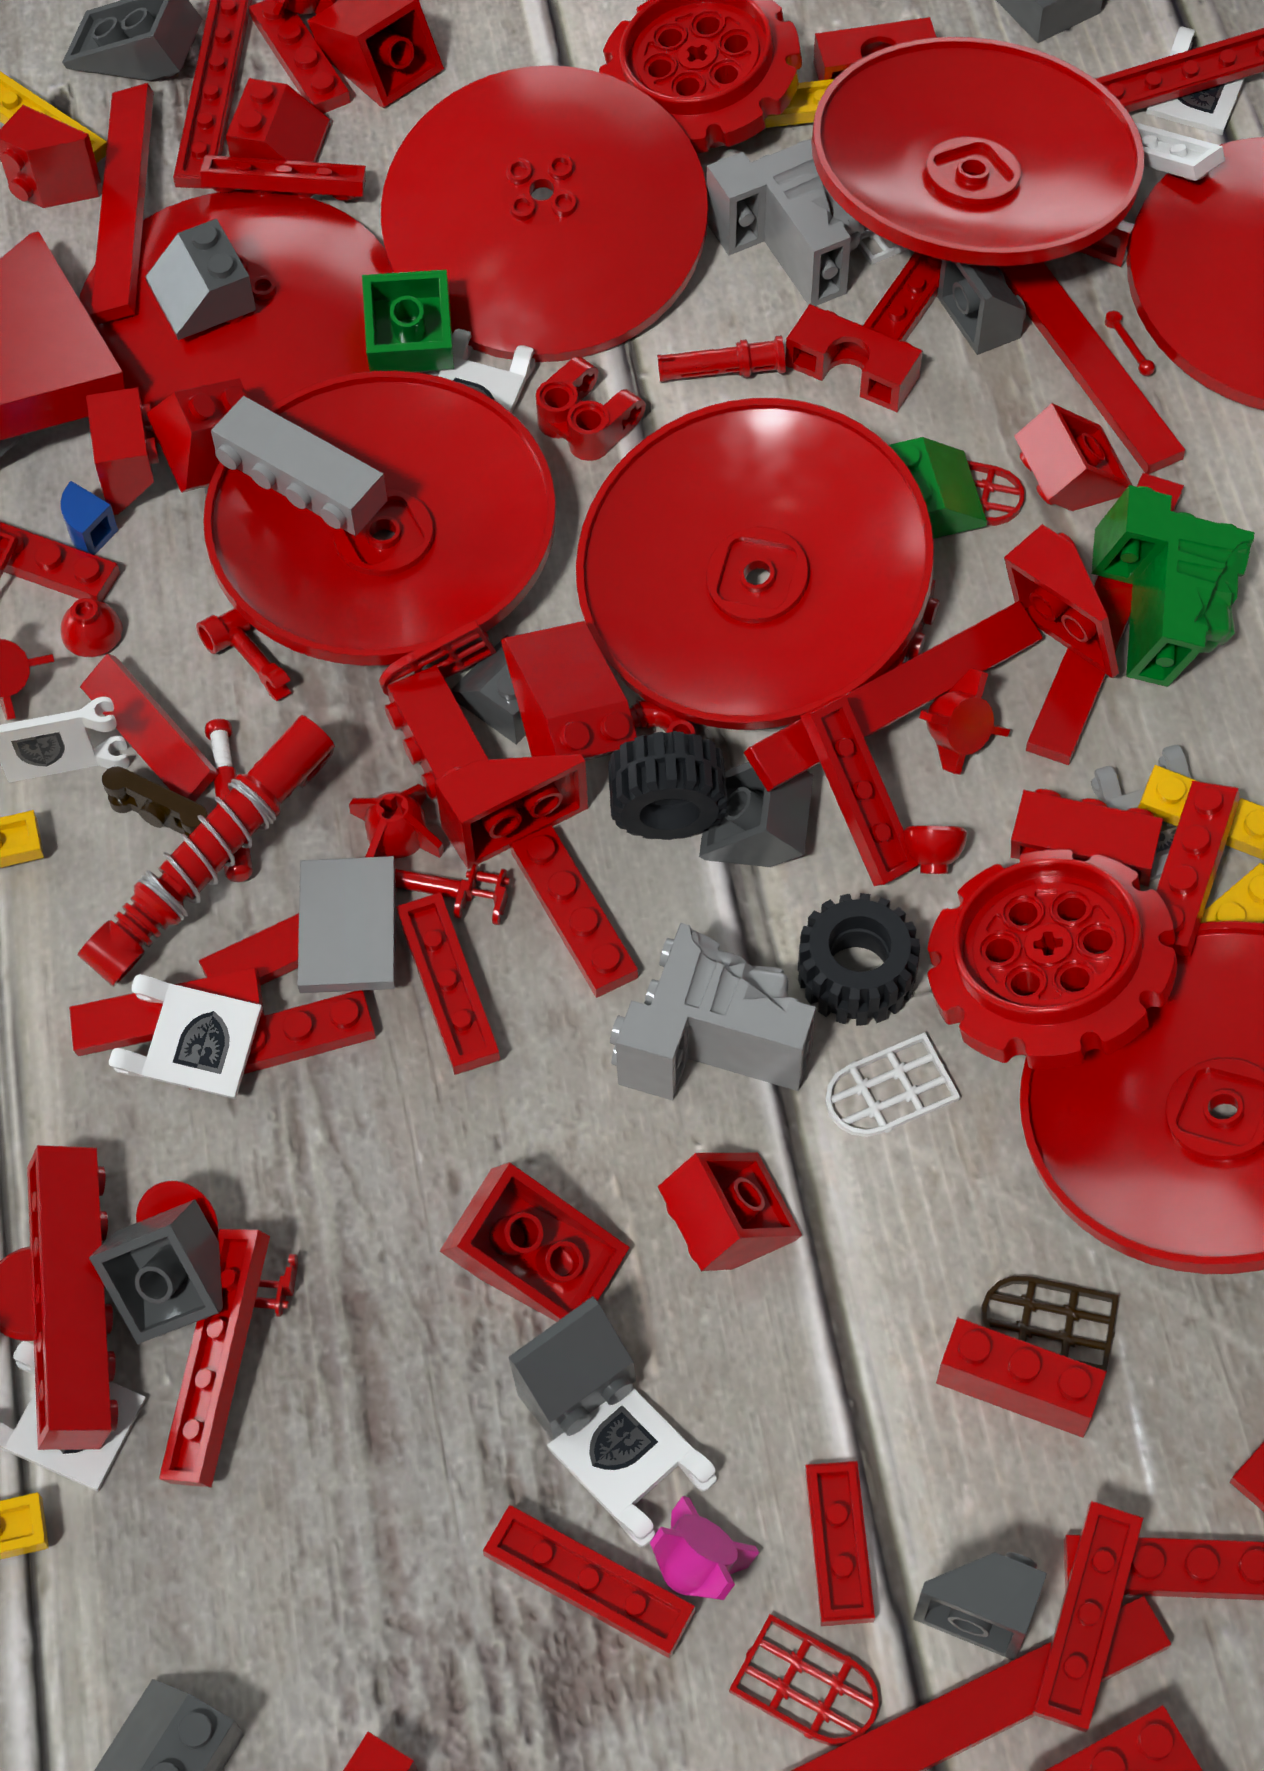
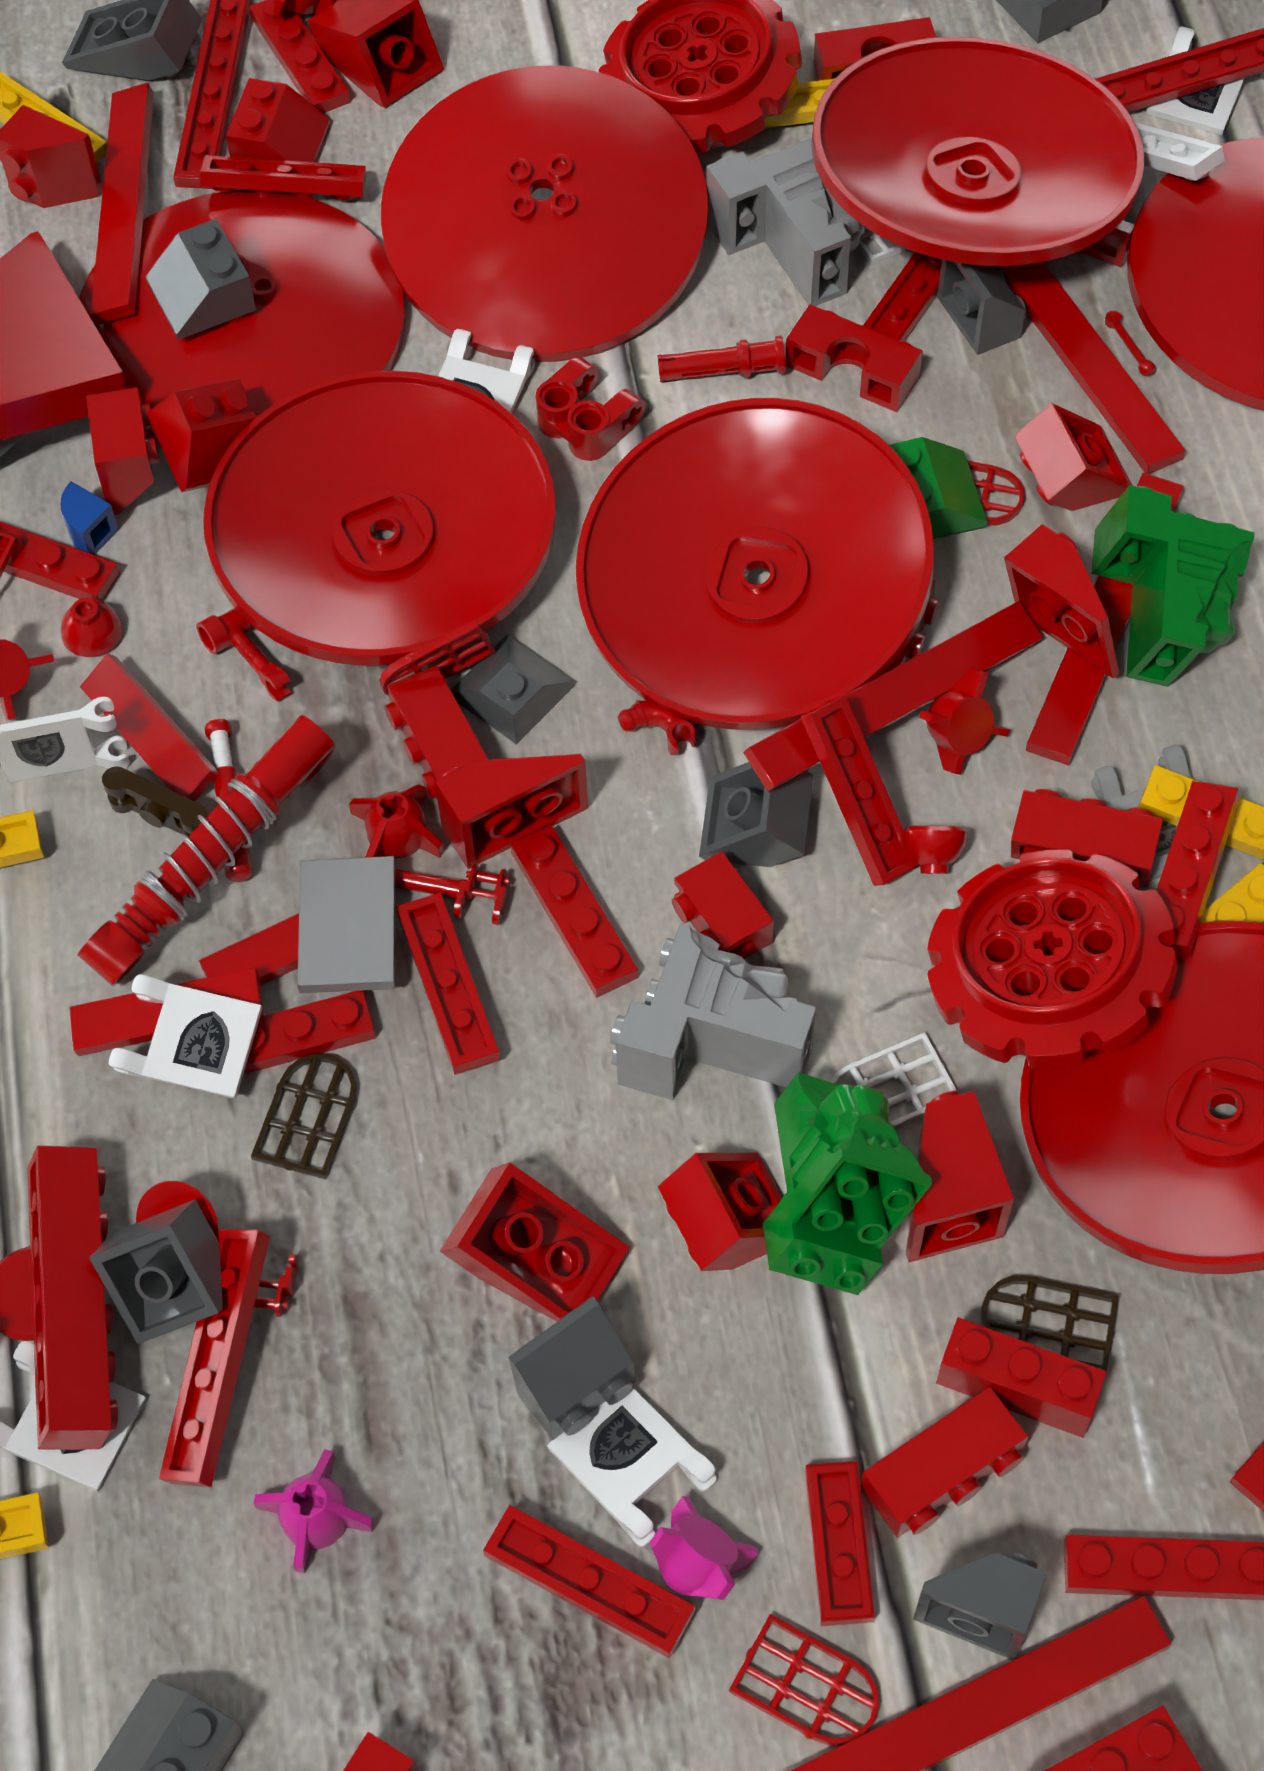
light grey brick [211,396,388,536] -> none
green brick [362,269,454,372] -> none
red slope [501,621,637,761] -> none
black tyre [608,731,728,840] -> none
black tyre [797,893,920,1026] -> none
red plate [1032,1501,1144,1733] -> none
none -> dark brown window [251,1054,357,1180]
none -> dark pink piece [253,1449,374,1573]
none -> red brick [671,851,774,959]
none -> green brick [763,1072,932,1295]
none -> red brick [860,1386,1028,1538]
none -> red slope [906,1091,1014,1262]

